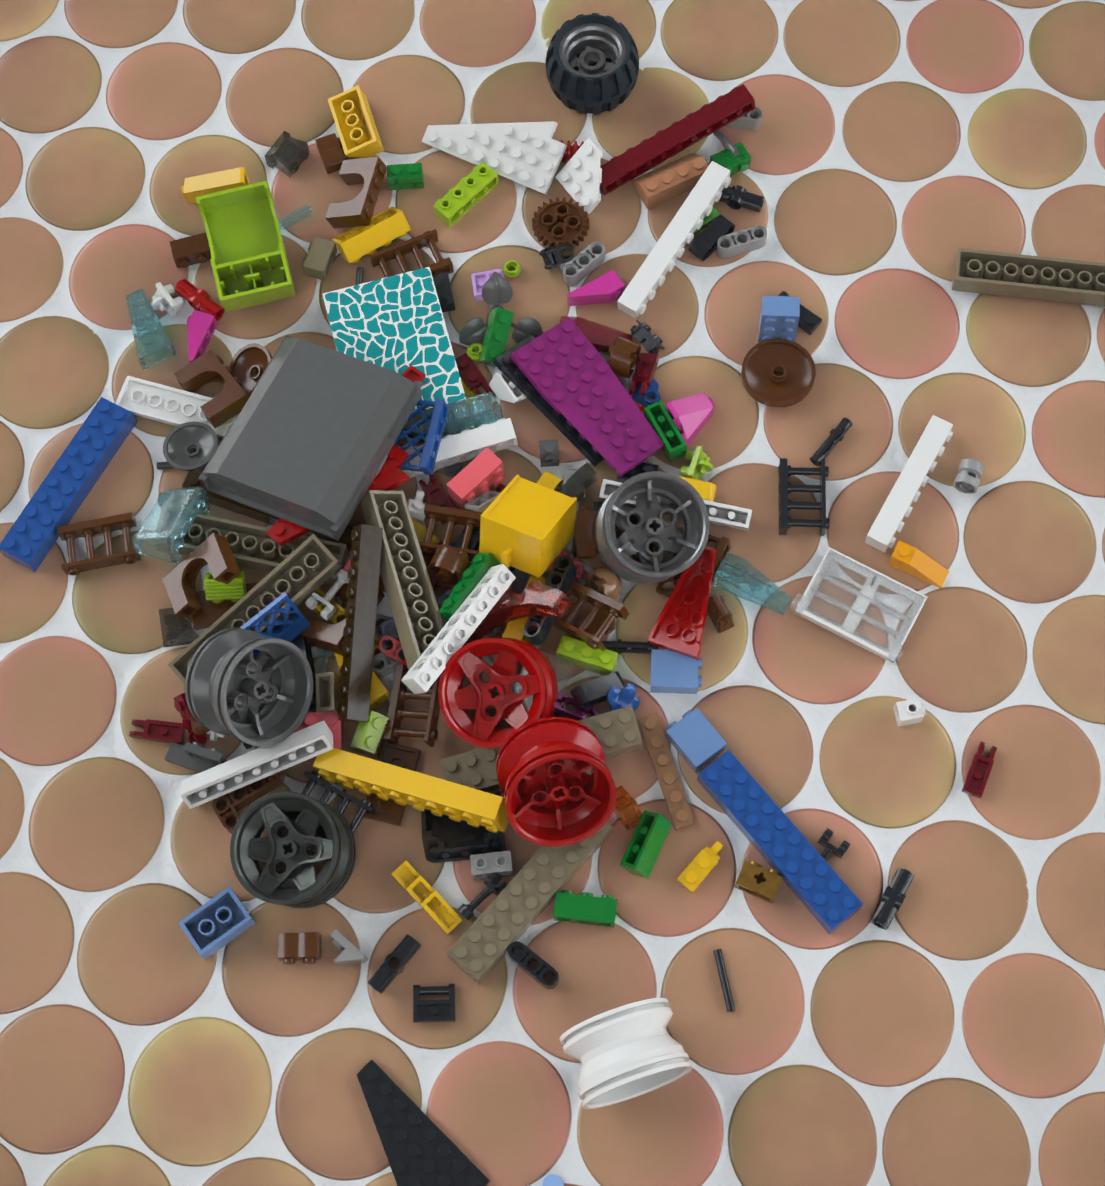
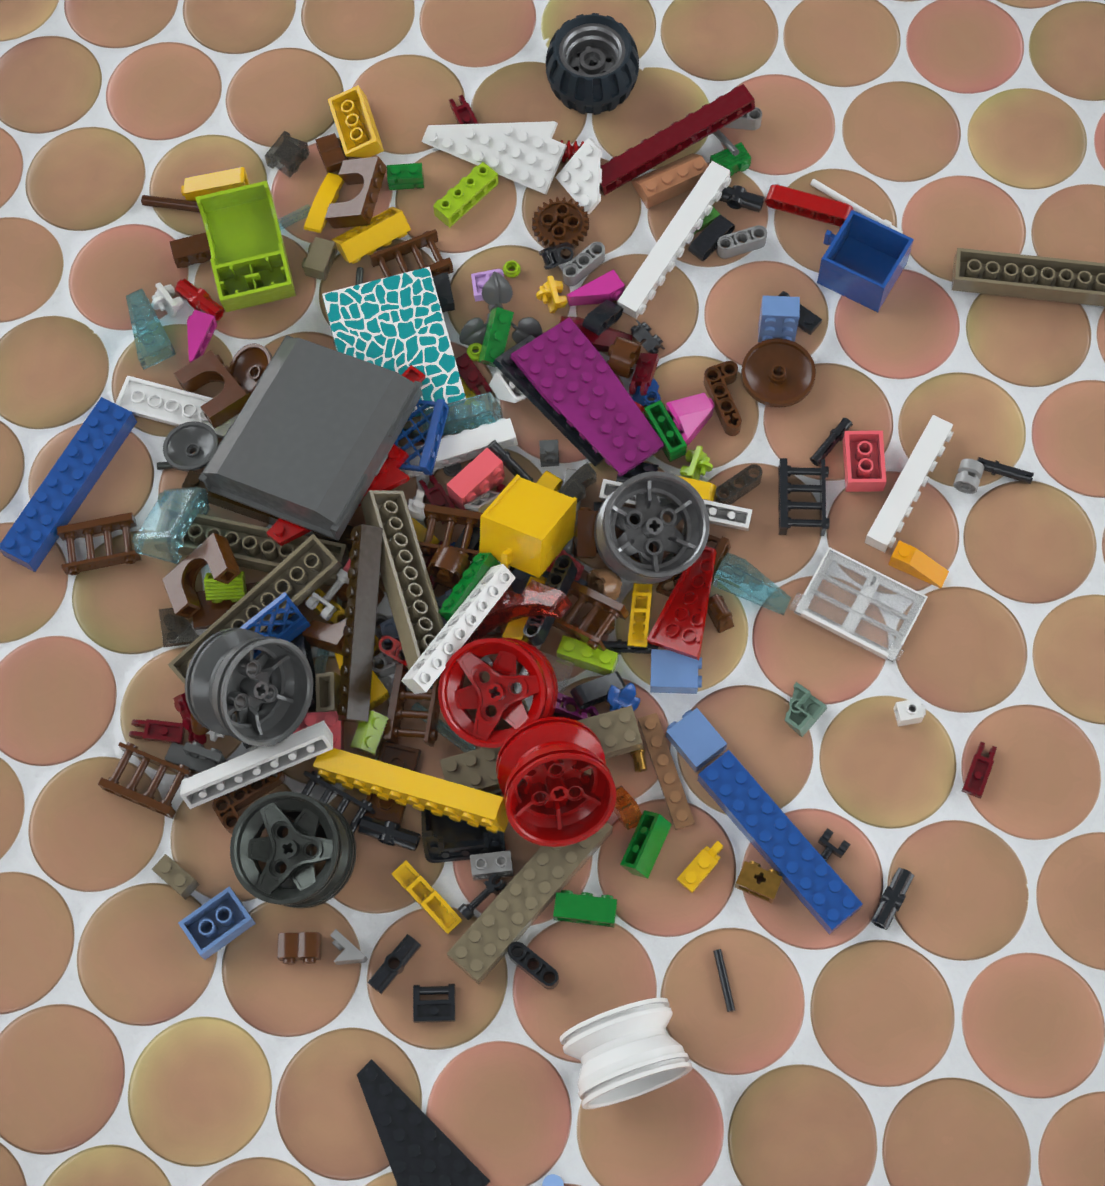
none -> reddish brown fence [98,742,193,819]
none -> reddish brown axle [141,195,200,212]
none -> dark tan brick [152,854,199,900]
none -> yellow slope [304,172,344,233]
none -> black piece [358,816,421,851]
none -> clear light blue axle [411,702,476,752]
none -> dark red hinge [449,95,479,124]
none -> black pin [487,440,533,482]
none -> yellow hips [536,276,568,313]
none -> black beam [582,299,624,336]
none -> yellow slope [627,583,653,648]
none -> pearl gold axle [630,735,647,773]
none -> reddish brown beam [703,361,742,436]
none -> clear smoke beam [715,464,763,505]
none -> red beam [765,184,853,227]
none -> sand green slope [785,682,827,737]
none -> white bar [810,179,903,234]
none -> blue piece [817,210,914,312]
none -> coral brick [842,431,886,492]
none -> black pin [977,457,1034,484]

